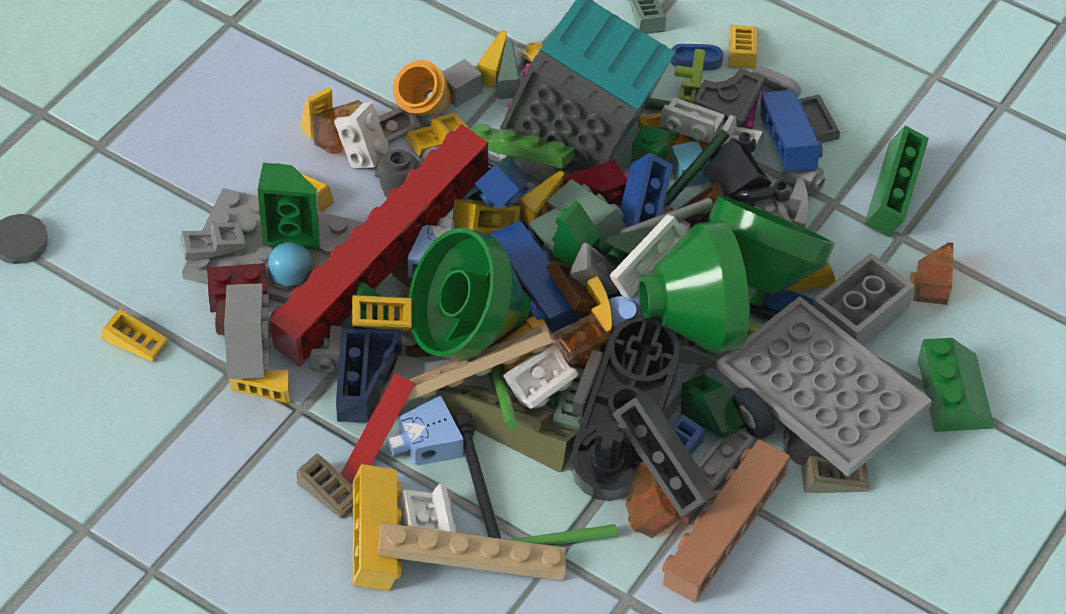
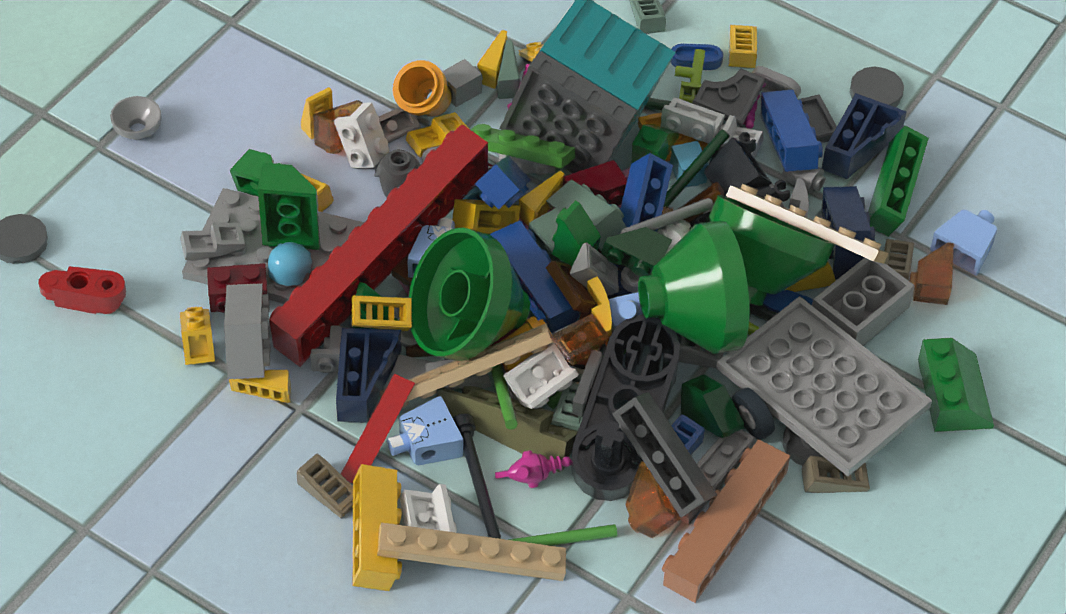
yellow slope [101,308,169,362] -> none
reddish brown tile [215,300,226,335] -> none
white plate [609,215,685,299] -> none
none -> red piece [38,266,126,314]
none -> light grey piece [110,96,161,140]
none -> yellow bracket [180,307,215,365]
none -> green slope [230,149,274,196]
none -> dark pink piece [495,450,571,488]
none -> tan plate [726,184,889,264]
none -> dark blue wedge [821,93,907,179]
none -> dark blue wedge [821,186,875,280]
none -> dark grey tile [849,67,904,107]
none -> dark tan slope [884,239,914,281]
none -> light blue torso [930,210,997,276]

